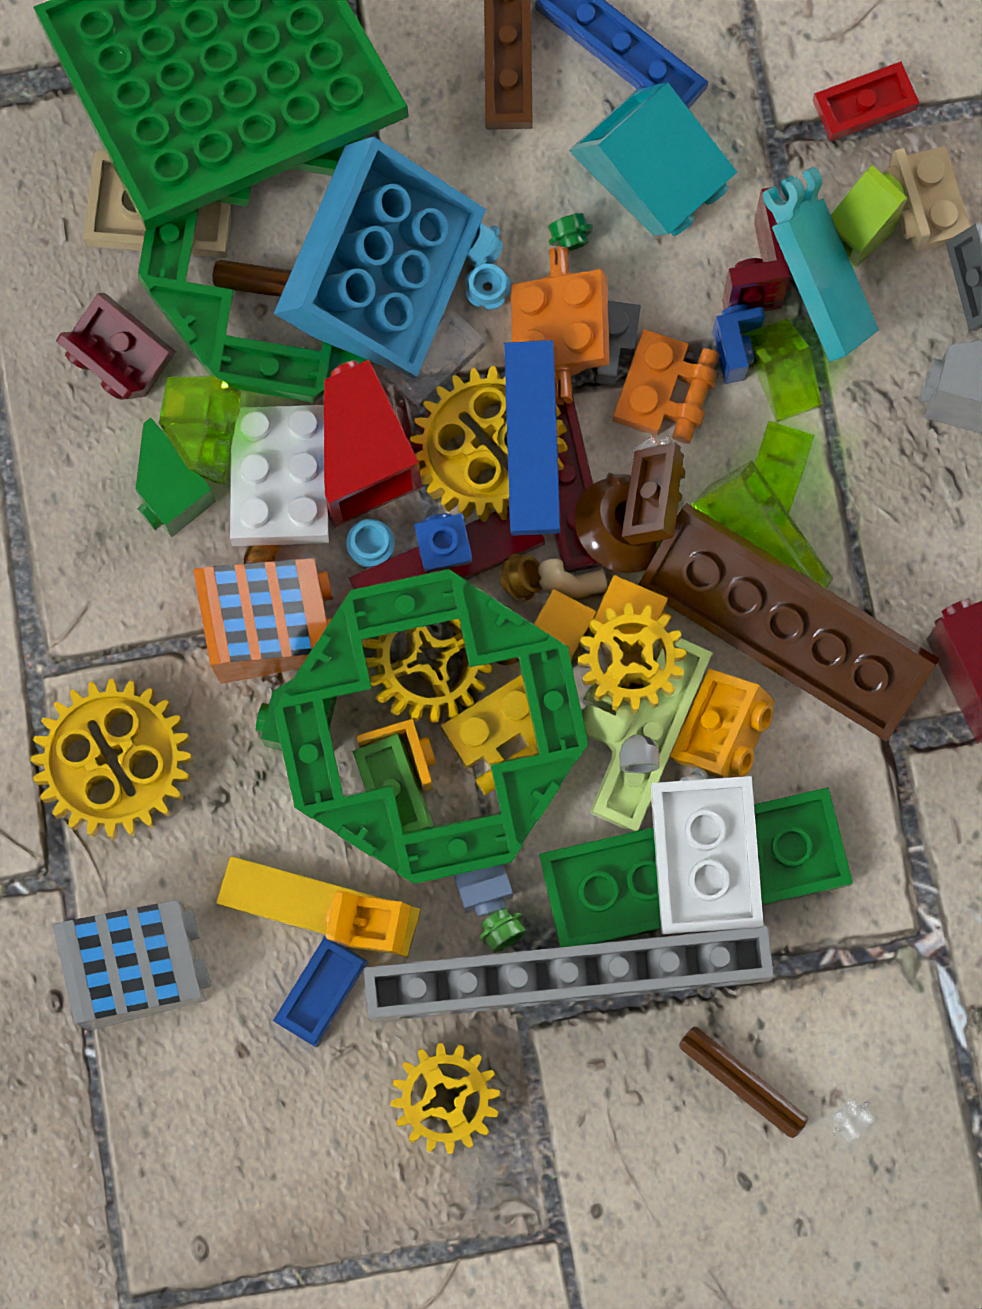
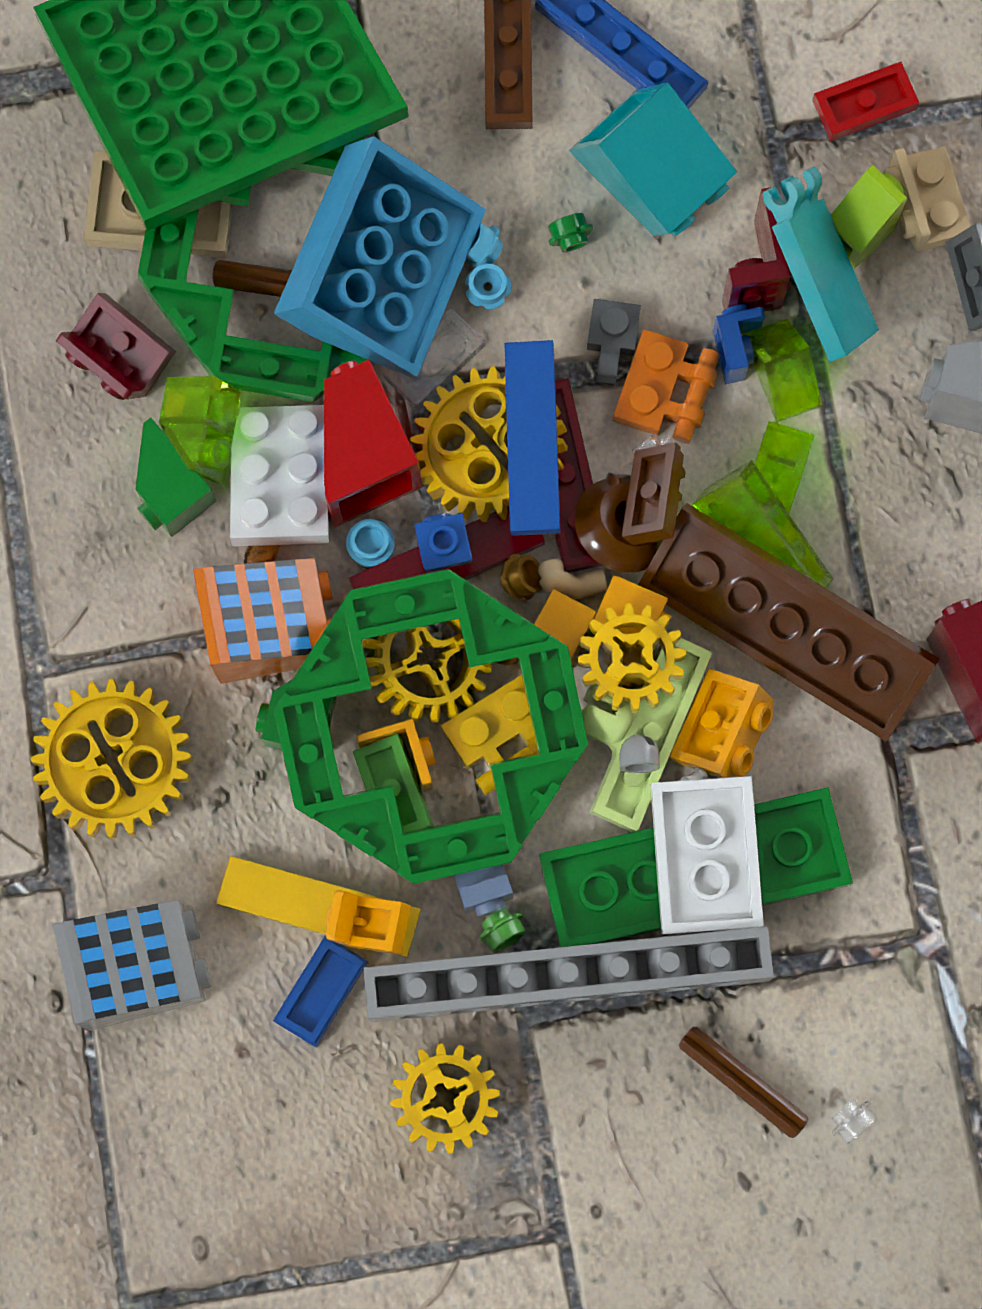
orange plate [511,246,610,405] -> none

